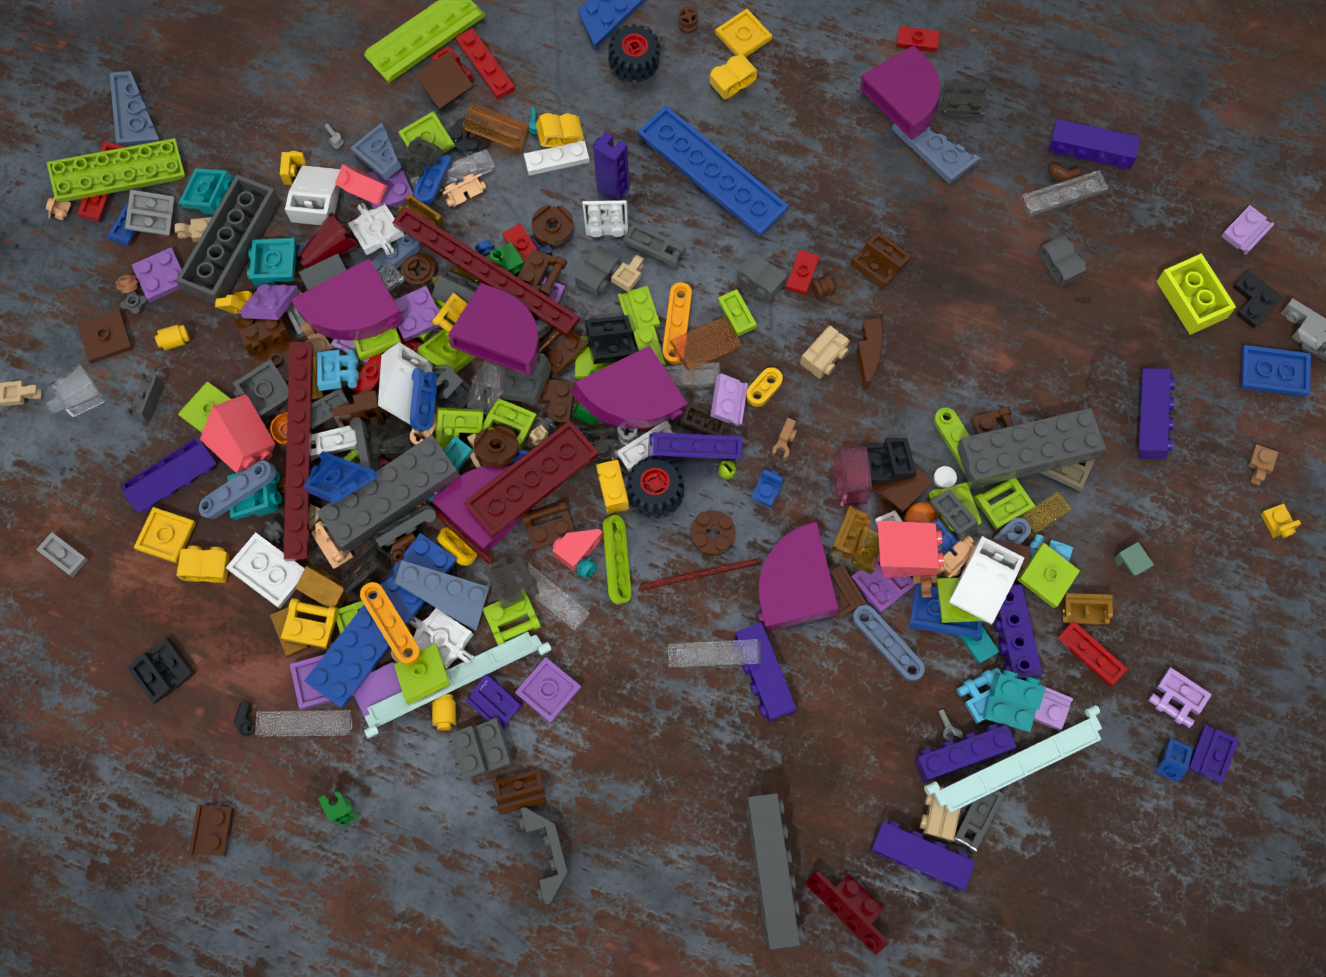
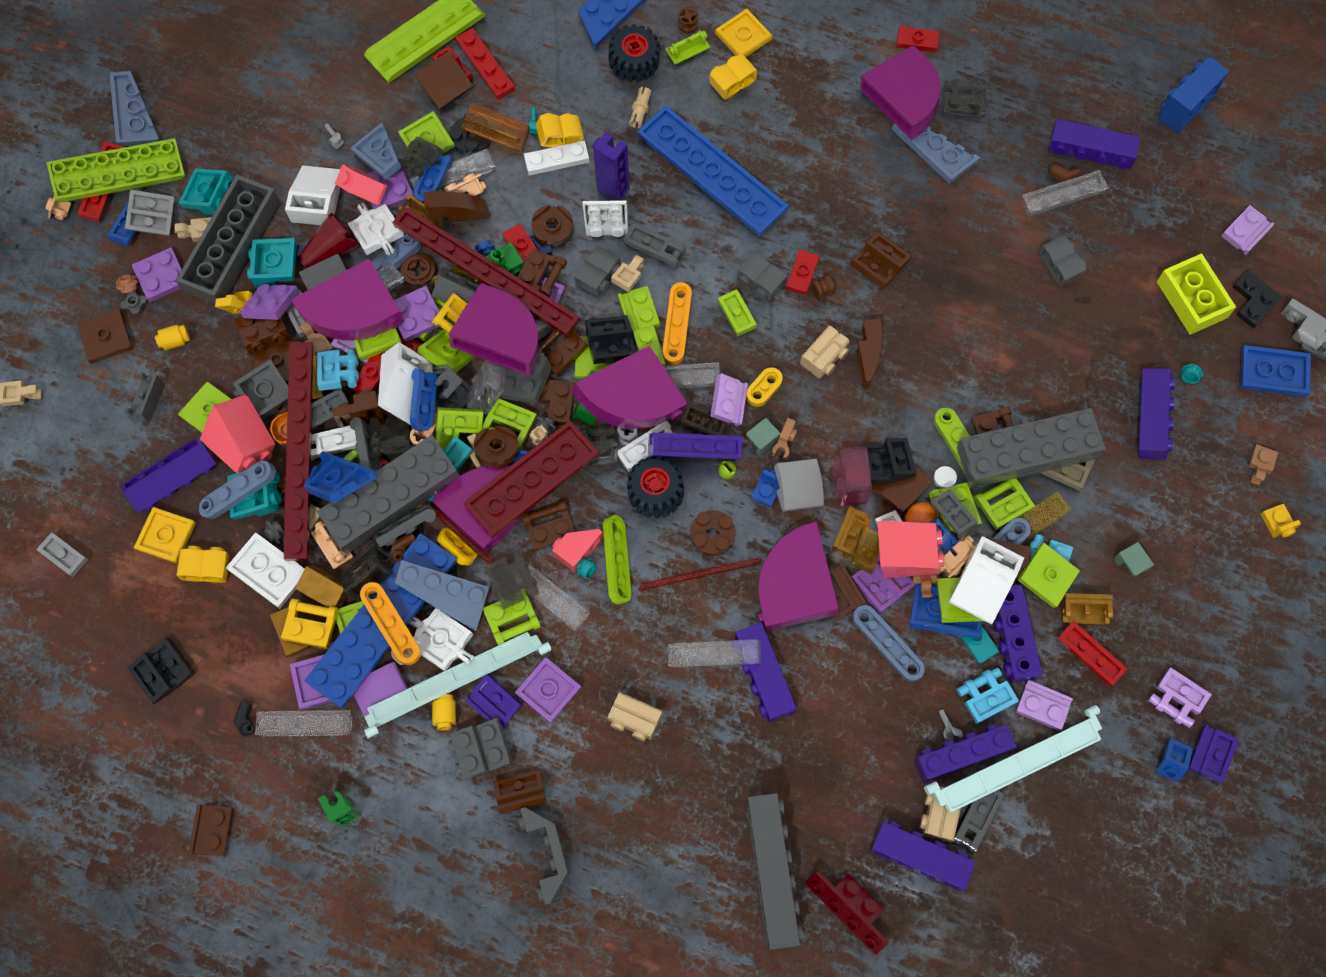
clear torso [46,363,106,417] -> none
yellow bracket [280,151,307,185] -> none
lime plate [394,643,451,705] -> none
yellow brick [596,460,629,514] -> none
clear orange piece [670,317,742,370] -> none
teal plate [983,670,1046,732] -> none
none -> reddish brown slope [423,191,490,223]
none -> tan brick [608,692,663,741]
none -> tan pin [629,87,652,128]
none -> lime hinge [665,30,710,65]
none -> sand green panel [746,418,781,457]
none -> light grey slope [774,459,824,512]
none -> blue brick [1158,56,1229,133]
none -> teal plate [1181,364,1203,384]

